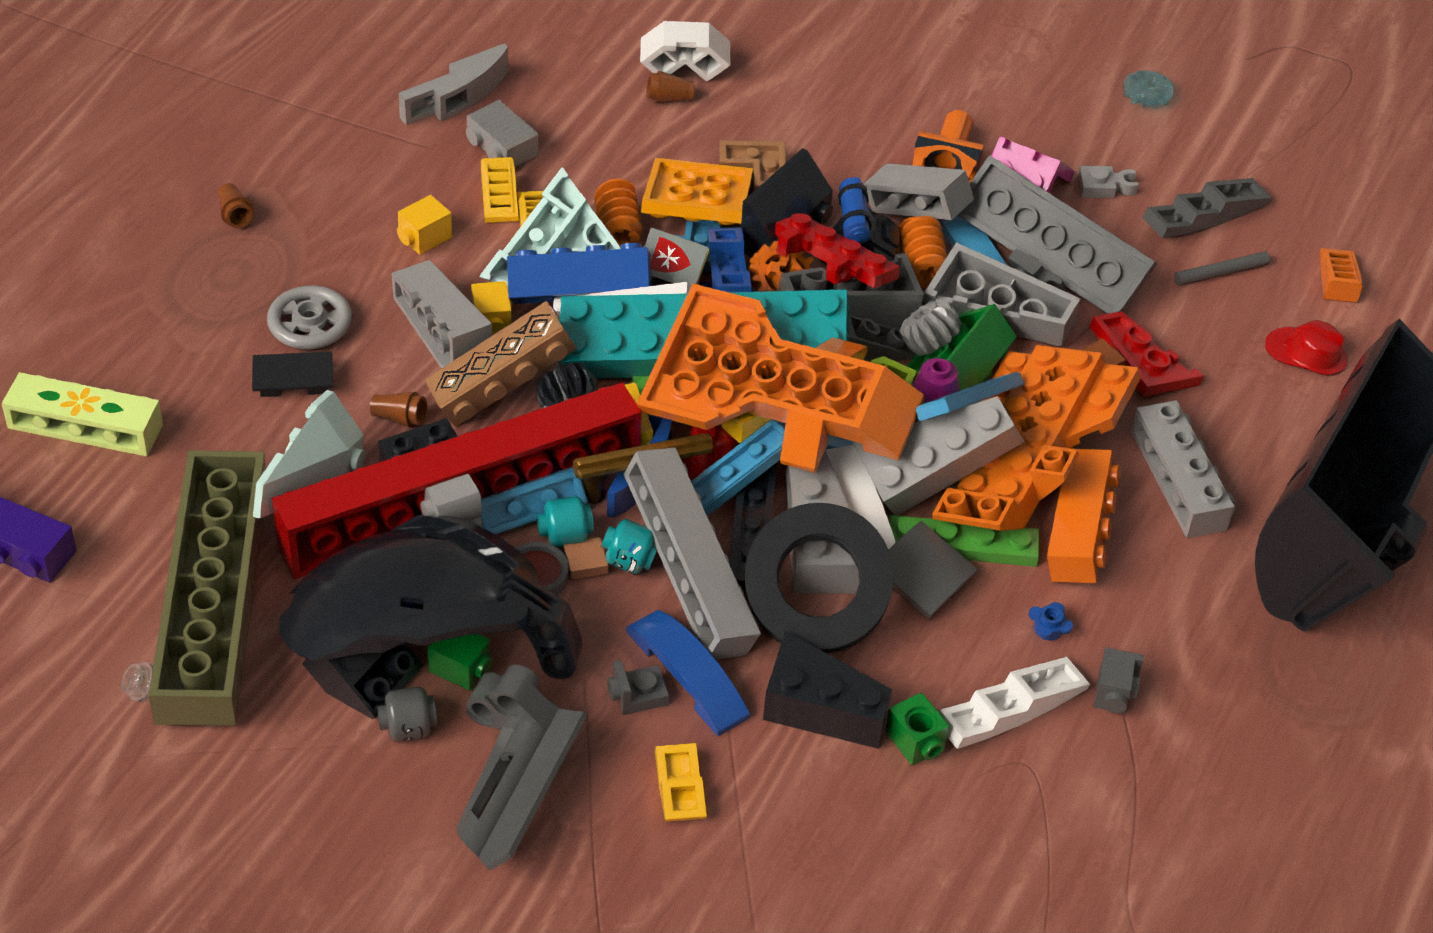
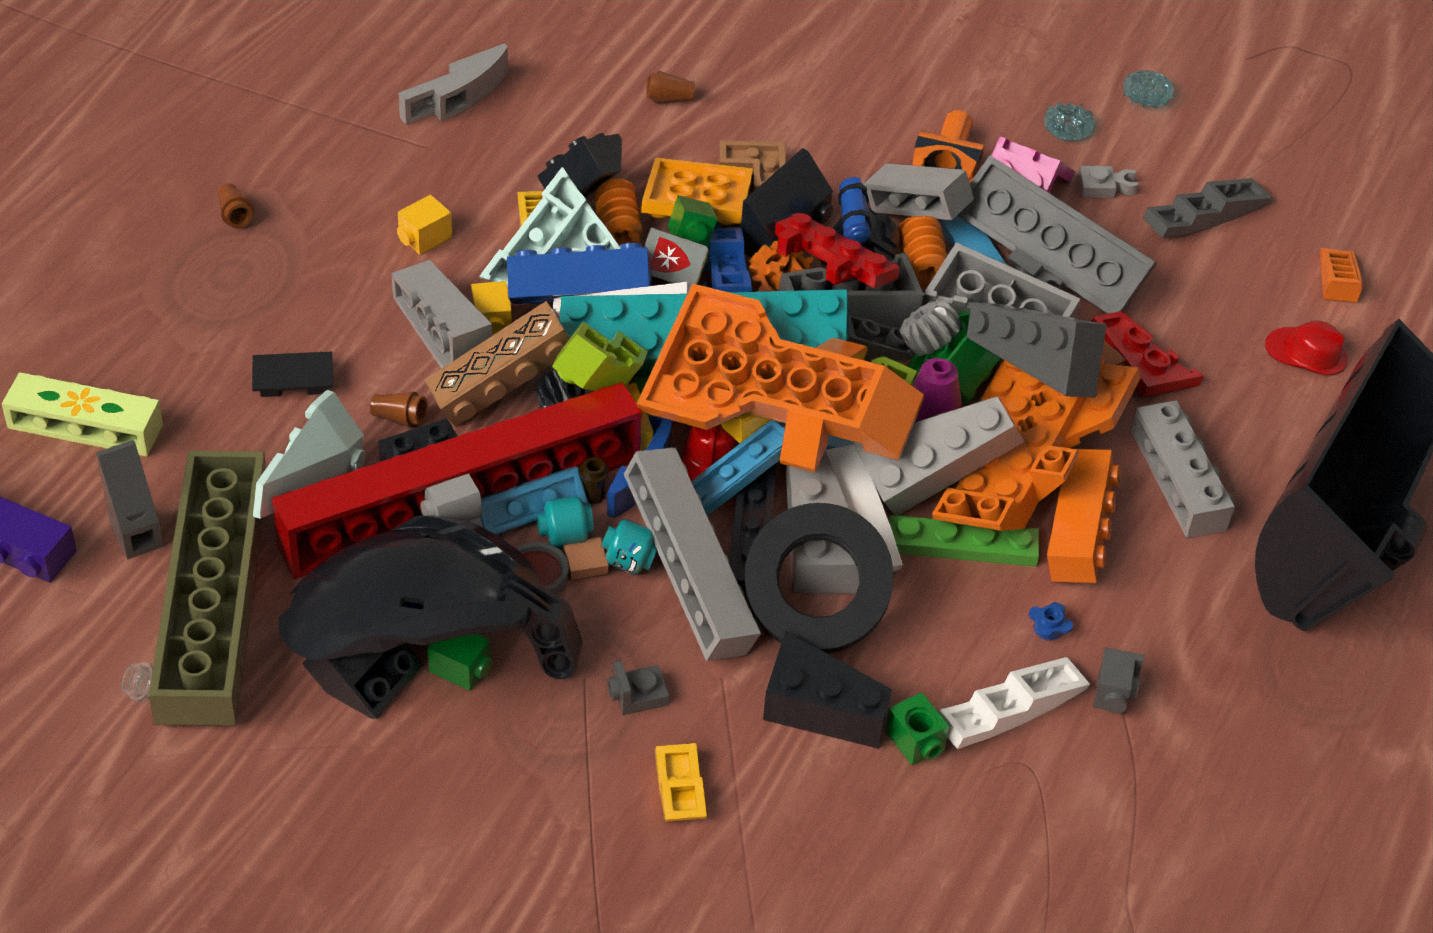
light grey plate [267,285,352,350] -> none
dark grey head [377,687,437,742] -> none
dark grey panel [456,664,588,870] -> none
light grey brick [466,99,538,168] -> none
yellow slope [481,157,519,223] -> none
pearl gold axle [573,433,713,479] -> none
blue slope [626,610,750,736] -> none
white brick [640,21,730,82] -> none
dark grey slope [889,521,978,620] -> none
dark azure tile [915,372,1024,421] -> none
dark grey bar [1174,251,1270,286] -> none
none -> dark grey slope [96,440,164,560]
none -> black slope [537,133,622,198]
none -> lime brick [552,321,648,391]
none -> green brick [667,195,717,248]
none -> dark grey wedge [967,302,1107,397]
none -> clear light blue gear [1043,101,1096,141]

